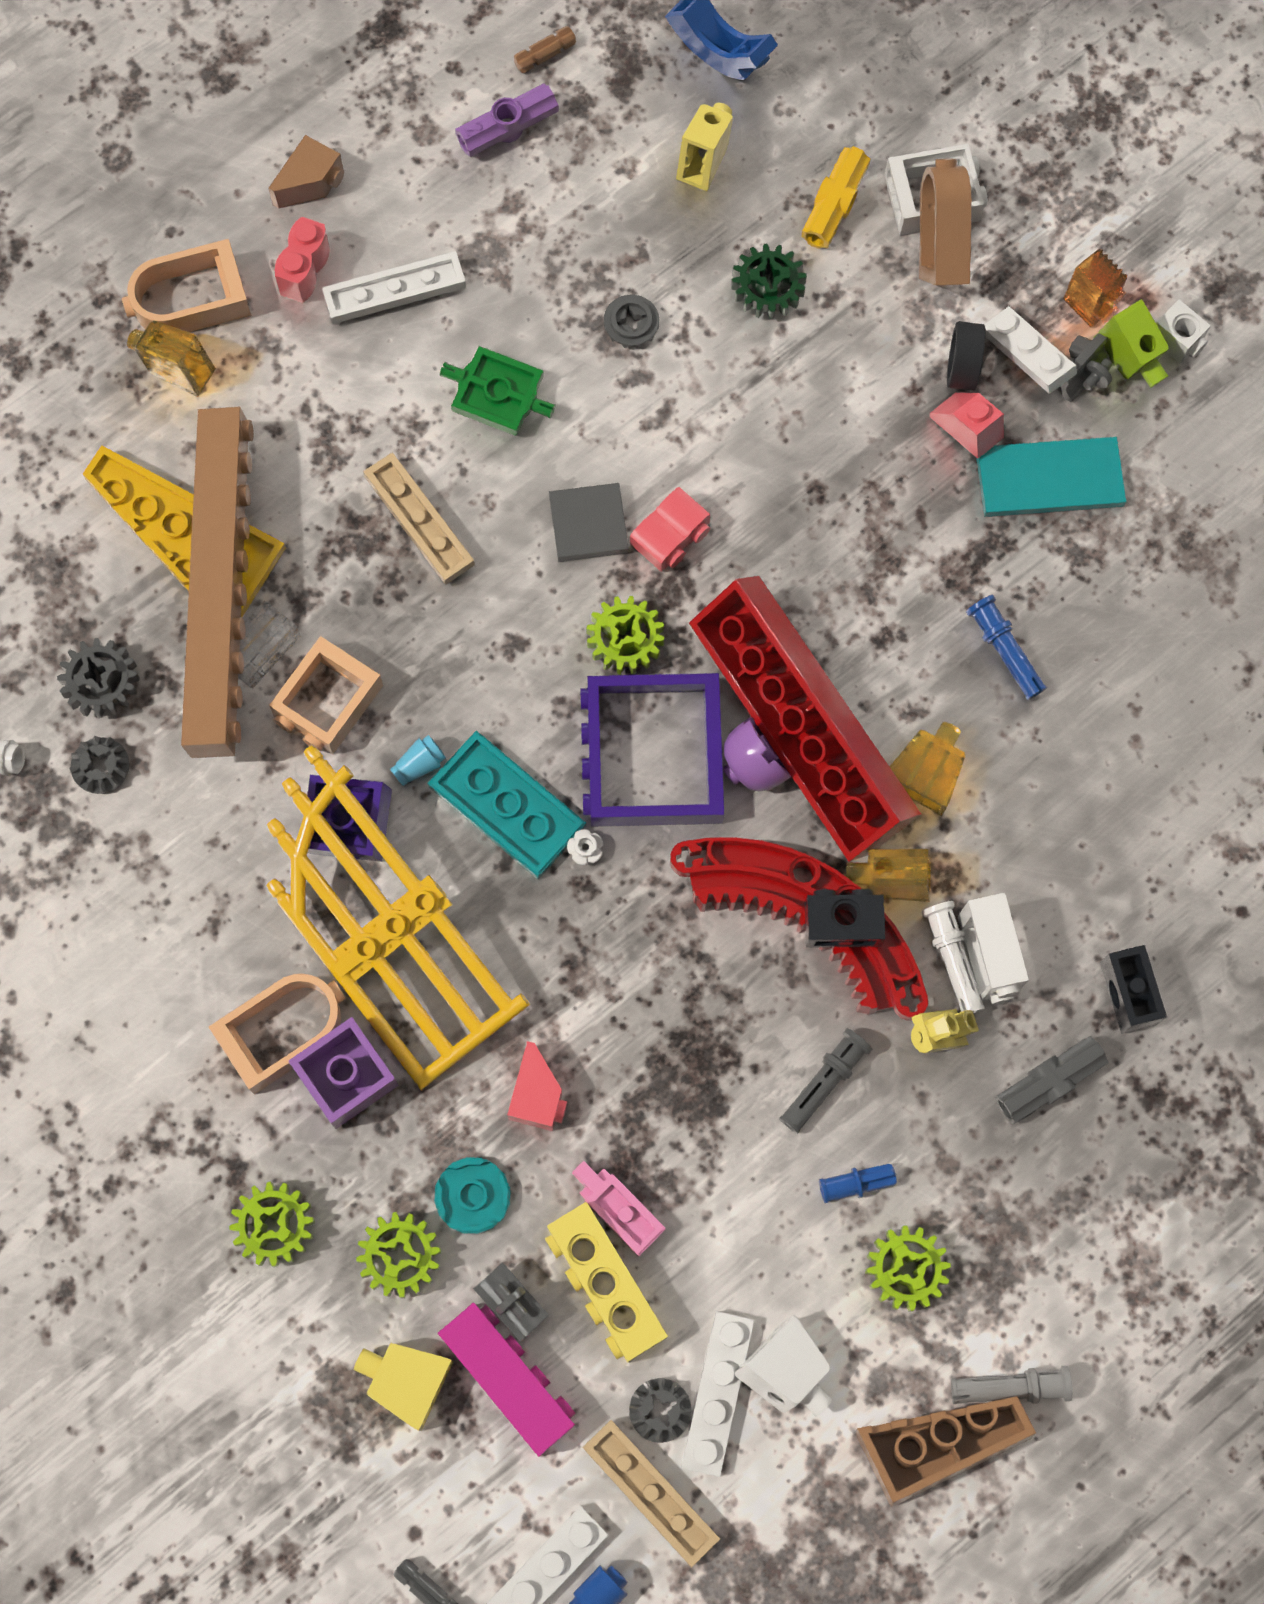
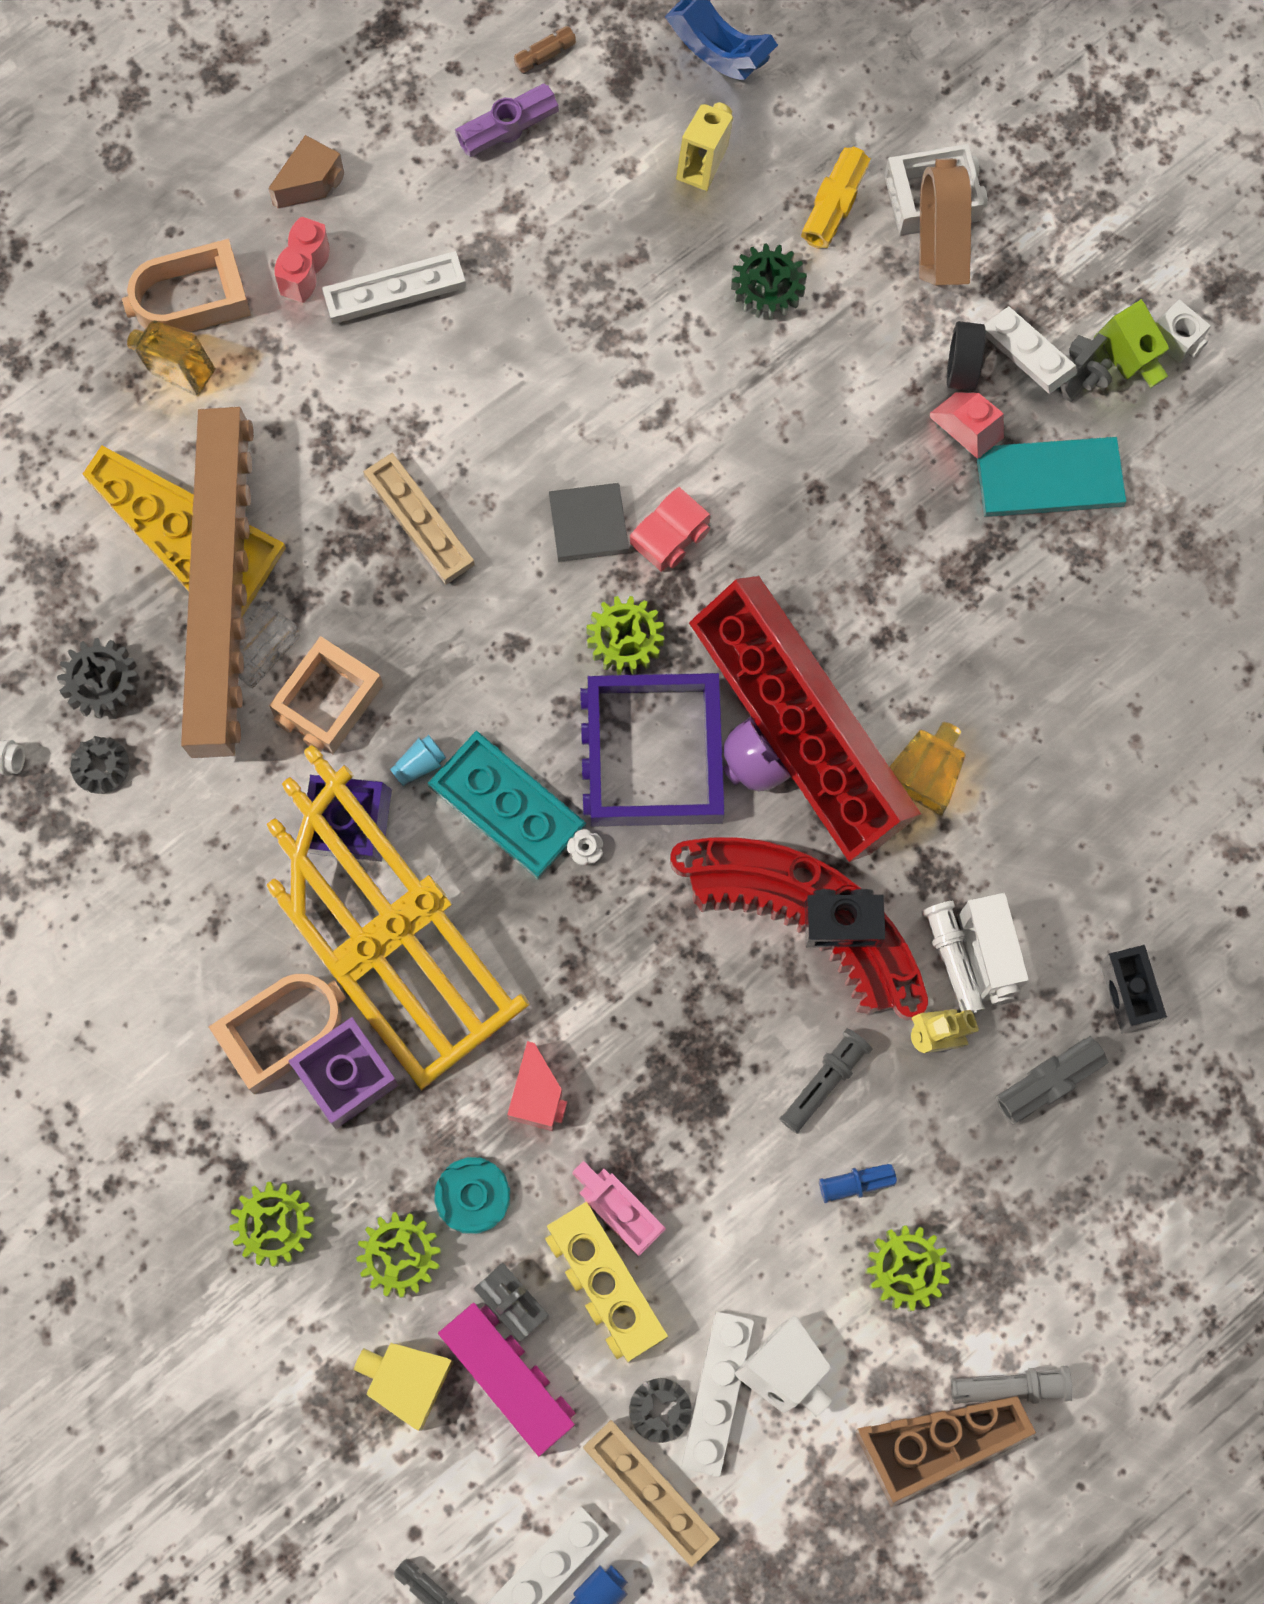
green plate [440,346,556,436] -> none
dark grey gear [604,295,659,348] -> none
clear yellow torso [846,849,931,902] -> none
blue pin [966,594,1047,700] -> none
clear orange brick [1063,249,1127,327] -> none

